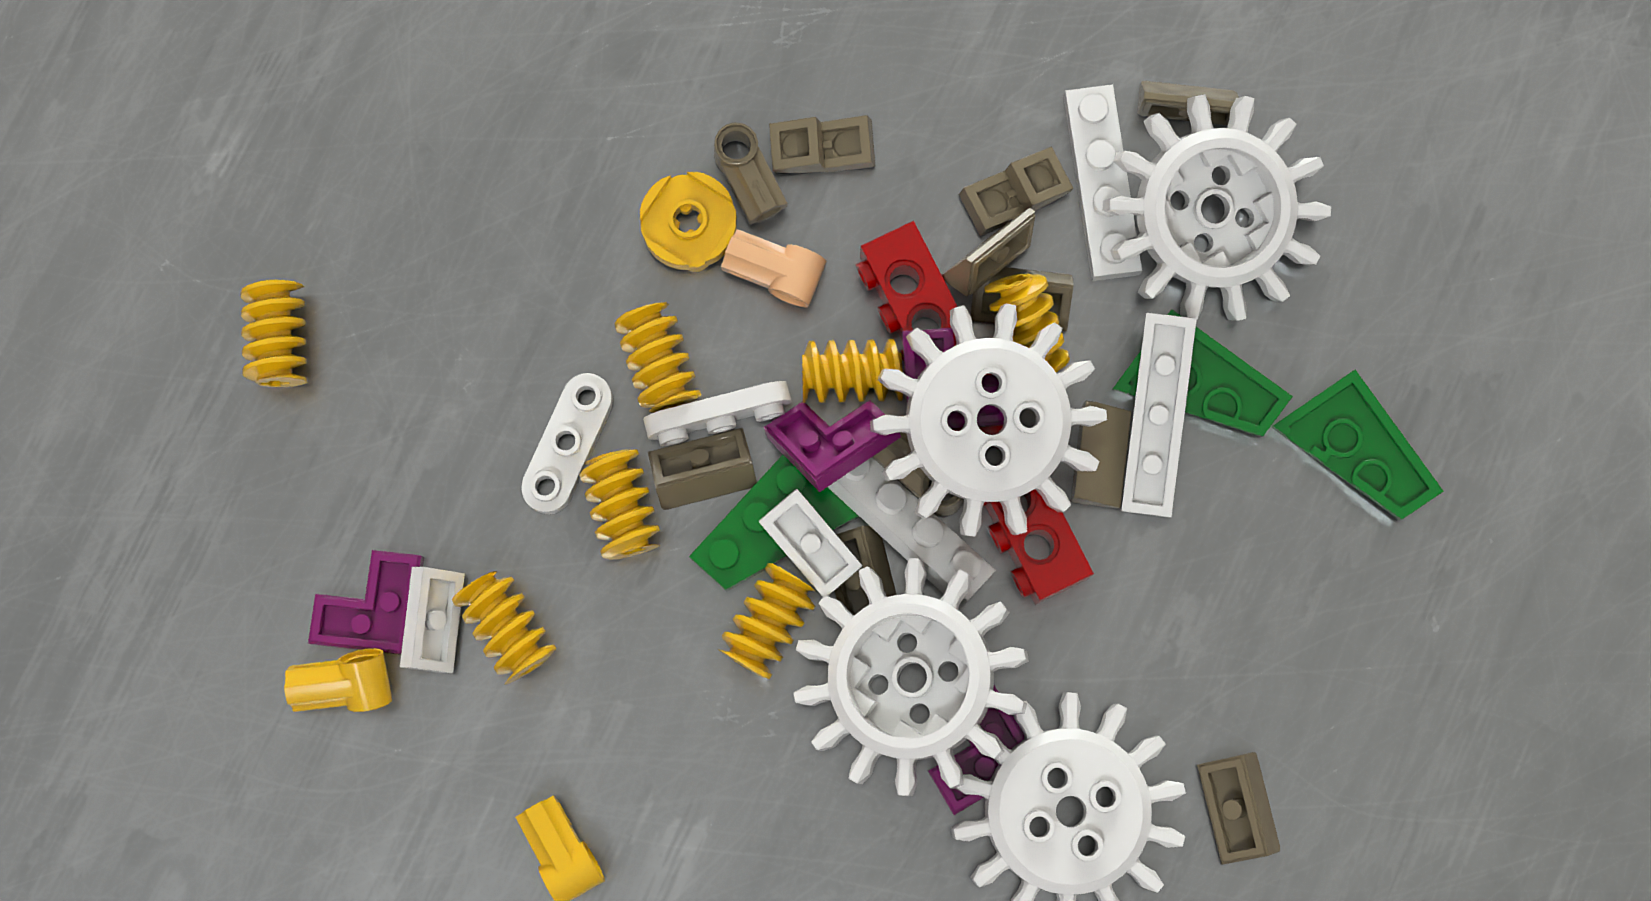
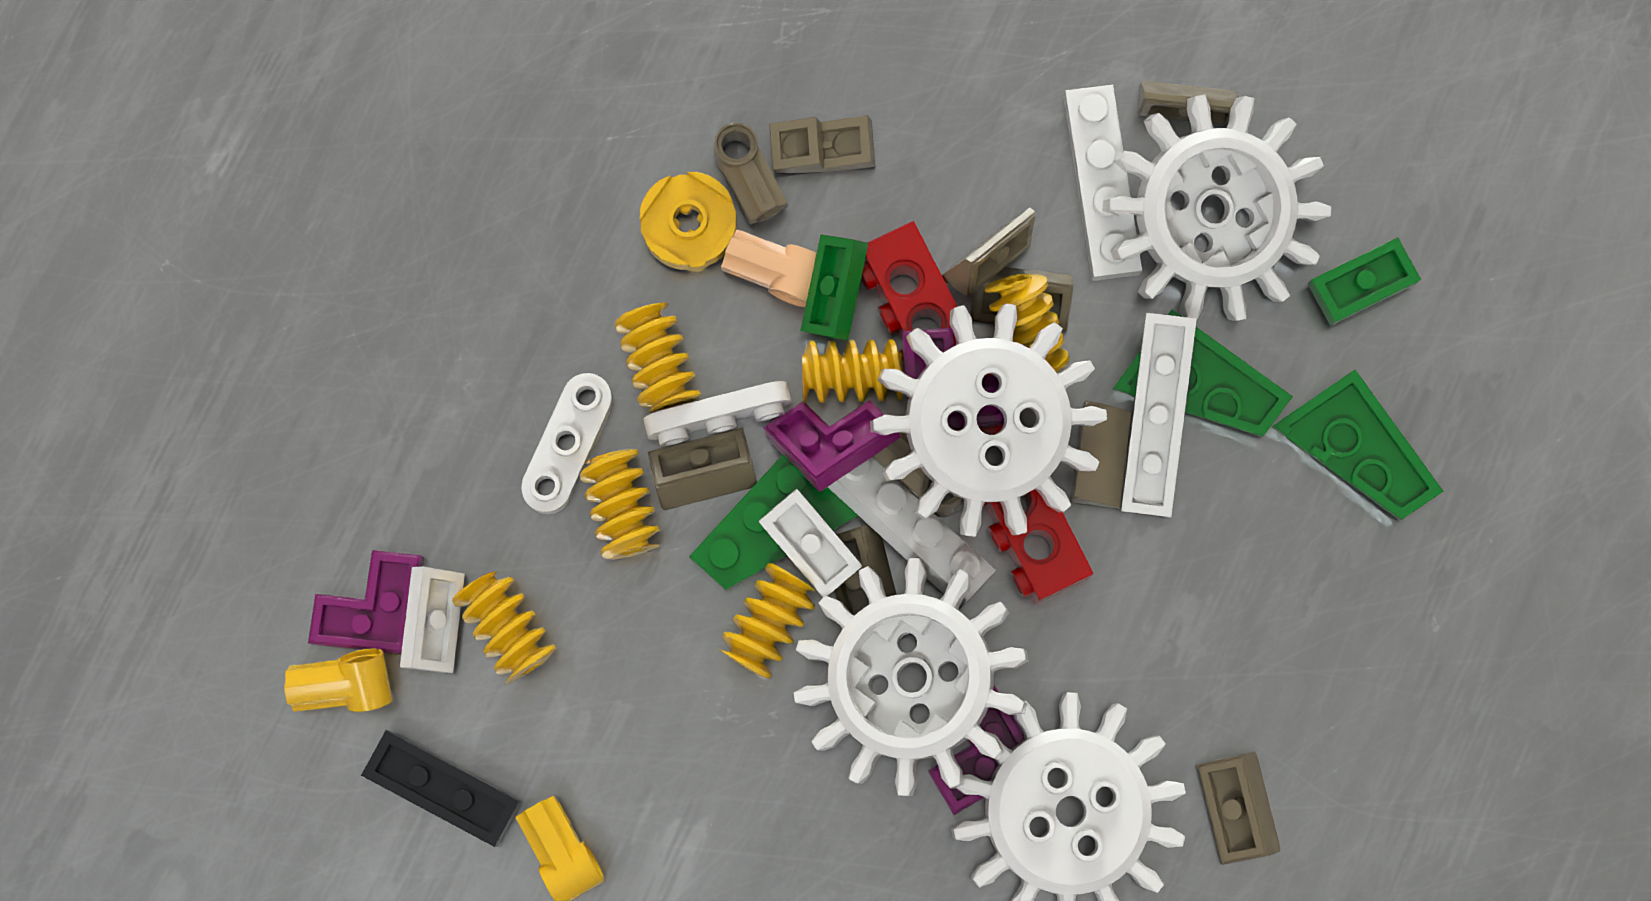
yellow piece [240,279,307,387] -> none
dark tan slope [958,146,1074,237] -> none
none -> black plate [361,730,522,847]
none -> green plate [800,234,868,341]
none -> green plate [1308,237,1421,326]

